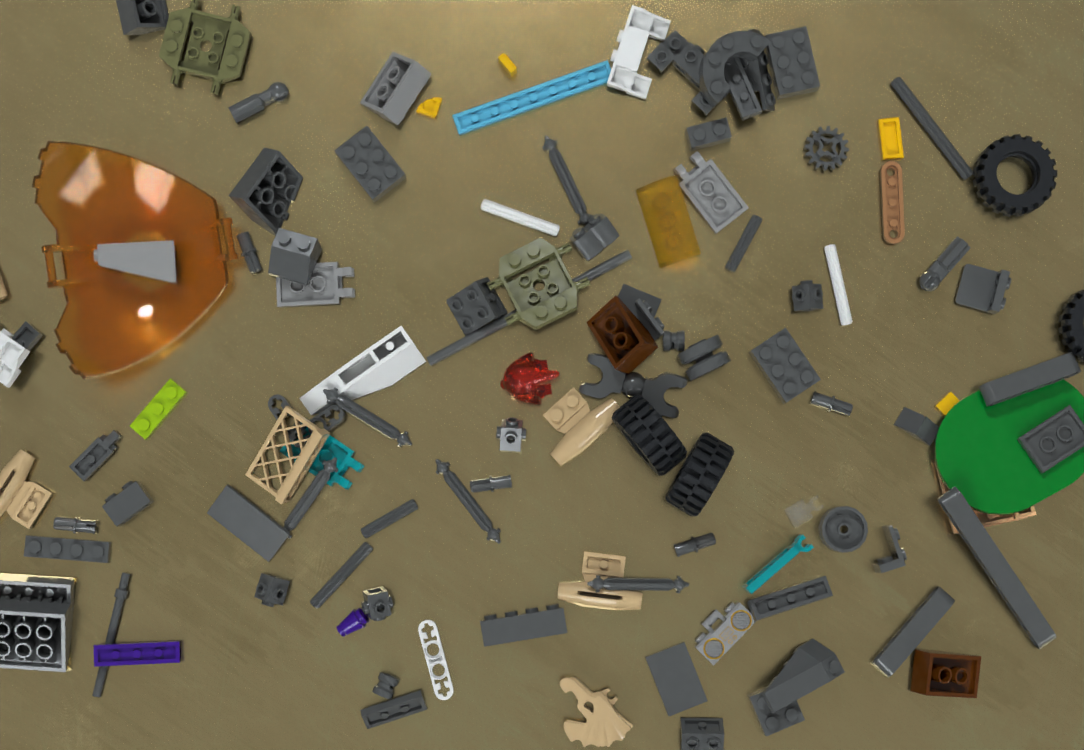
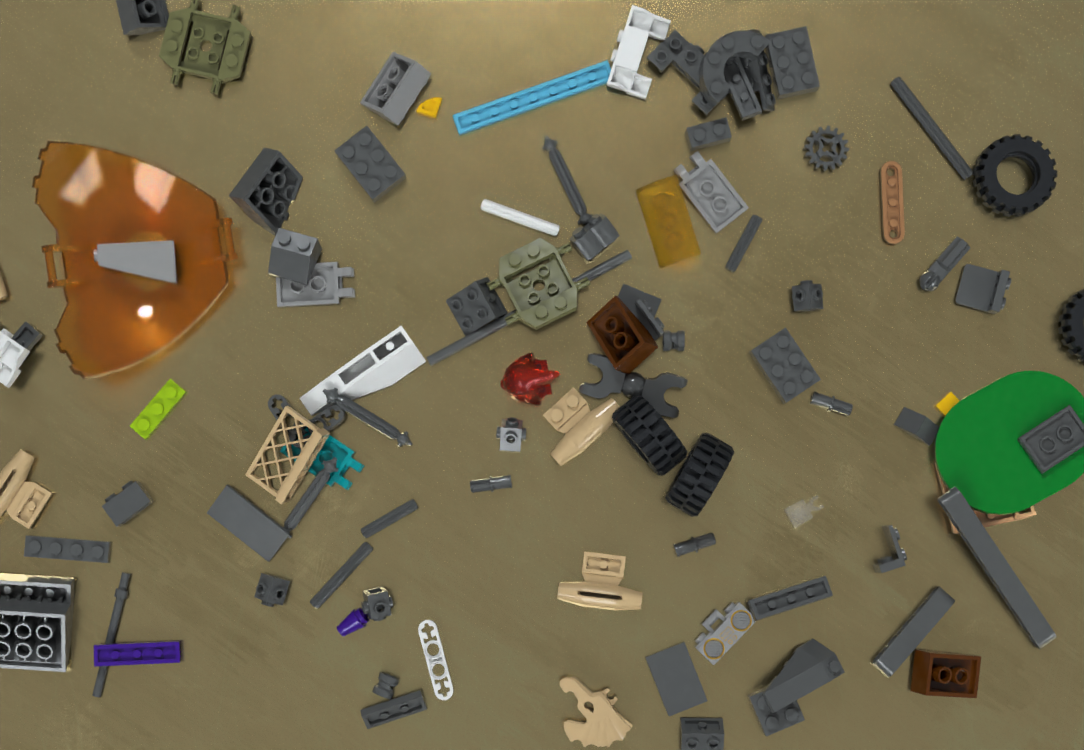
dark grey axle [53,517,97,534] -> none
dark grey hinge [69,430,122,482] -> none
dark grey piece [228,81,289,123] -> none
dark grey axle [236,232,261,273] -> none
dark grey wheel [435,459,501,544] -> none
dark grey brick [480,604,567,647] -> none
yellow tile [498,53,517,77] -> none
dark grey wheel [587,575,689,593] -> none
dark grey wheel [677,335,731,381] -> none
teal tile [742,534,814,594] -> none
dark grey wheel [818,506,868,553] -> none
white axle [824,244,853,326] -> none
yellow tile [877,117,904,161] -> none
dark grey beam [979,352,1081,407] -> none

